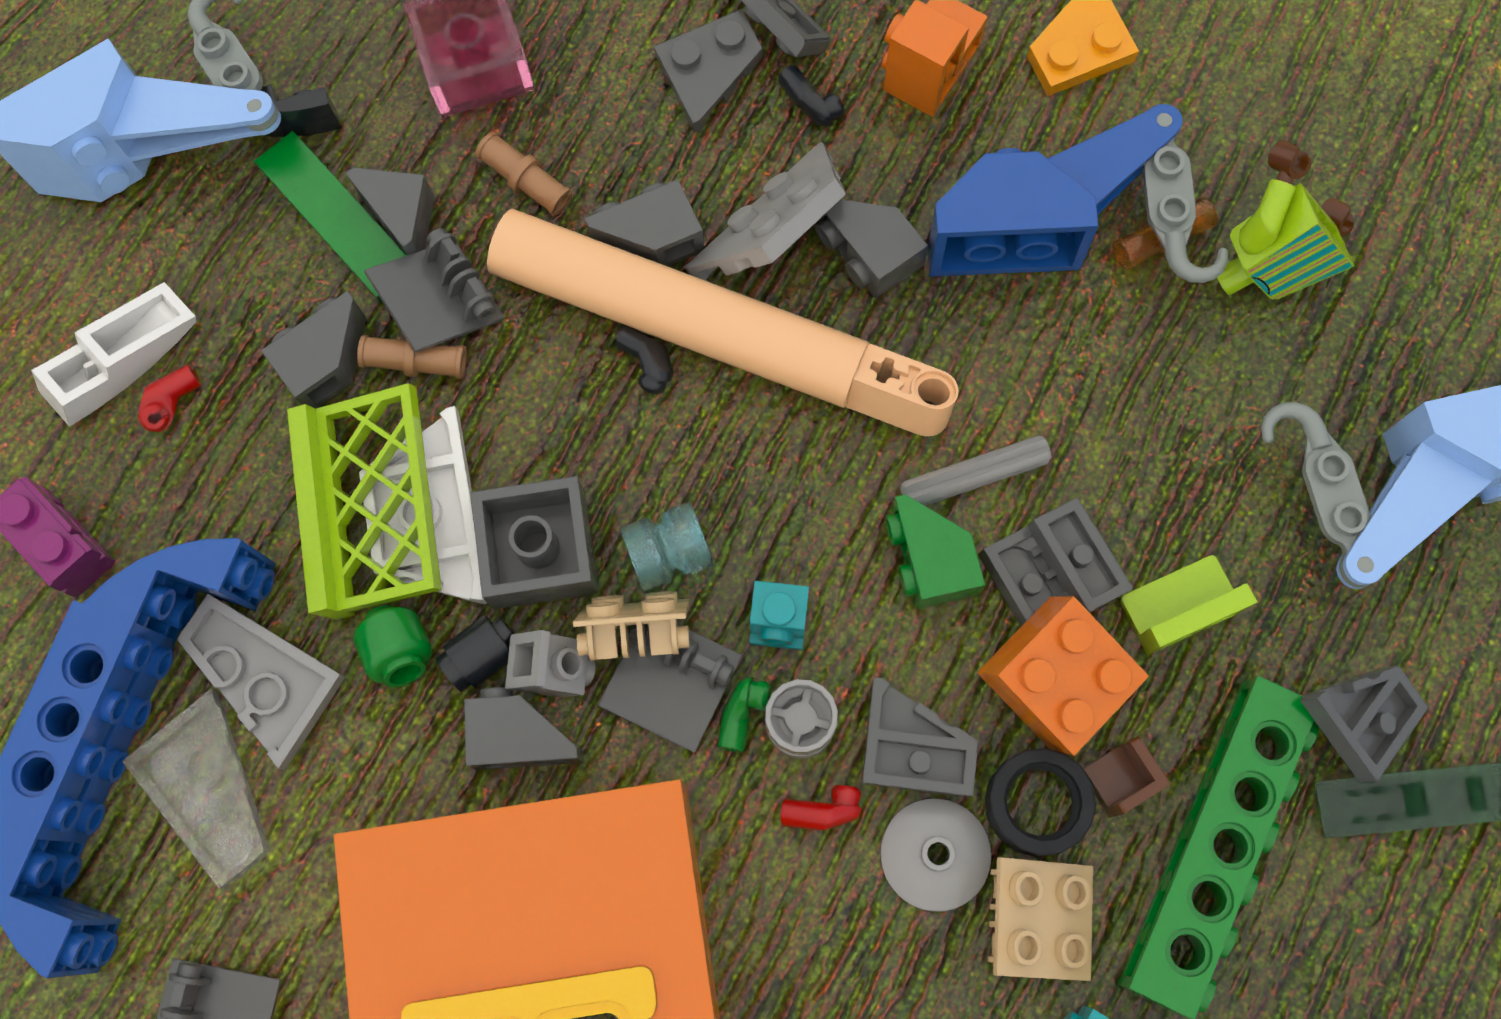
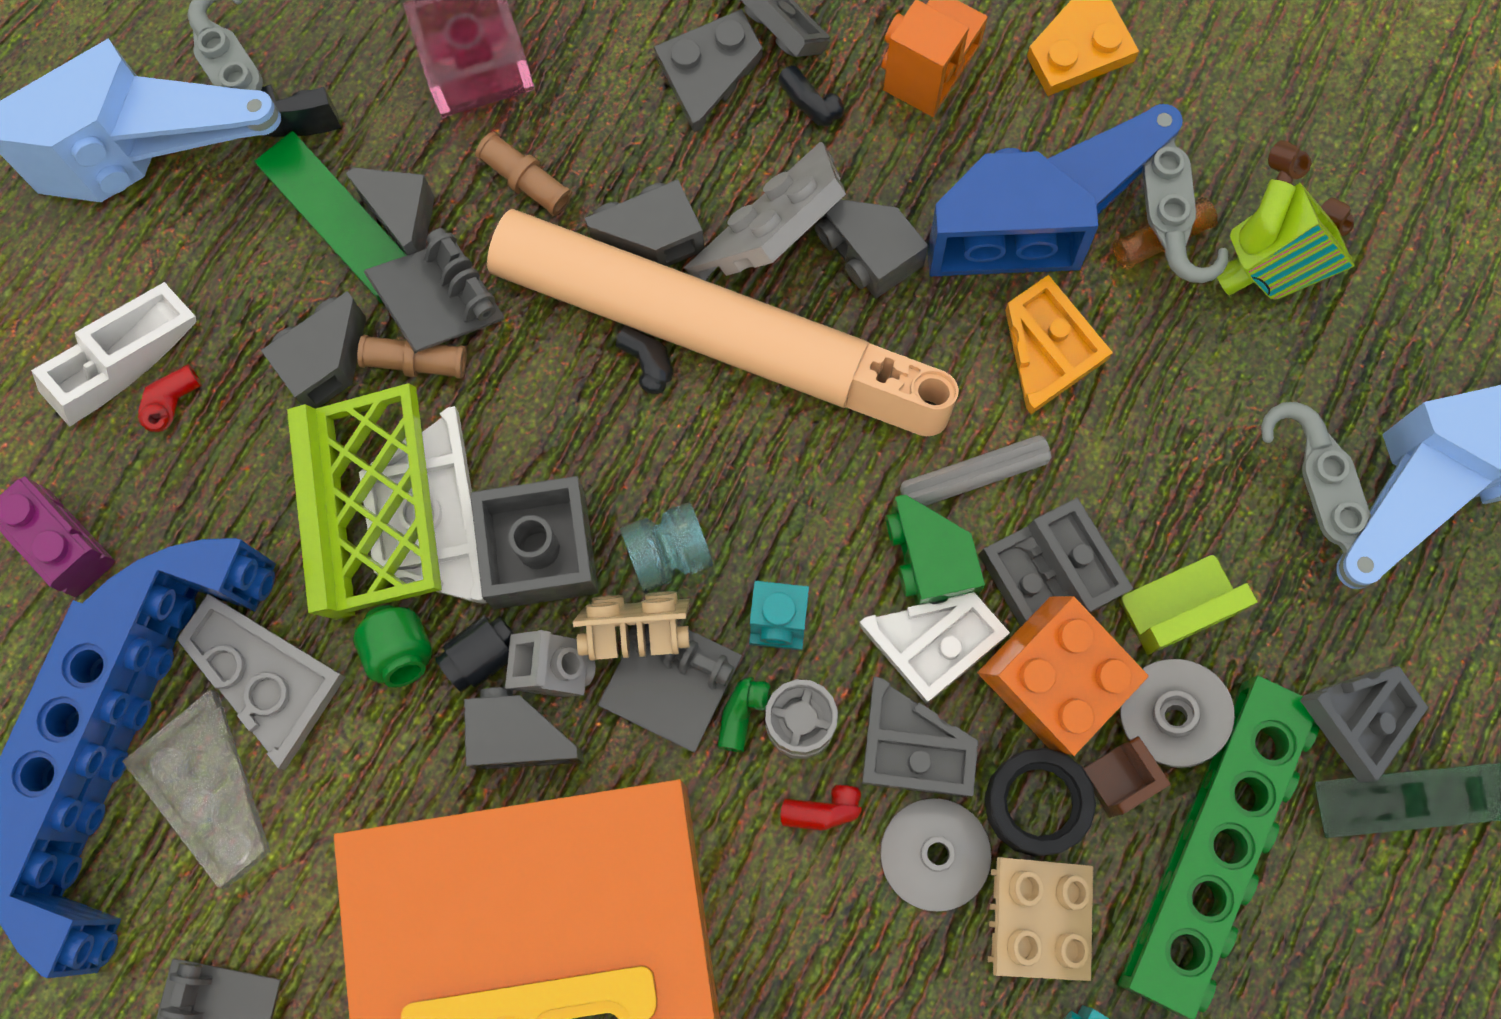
none -> white wing [859,592,1010,705]
none -> light orange wing [1005,274,1113,415]
none -> light grey dish [1120,659,1235,768]

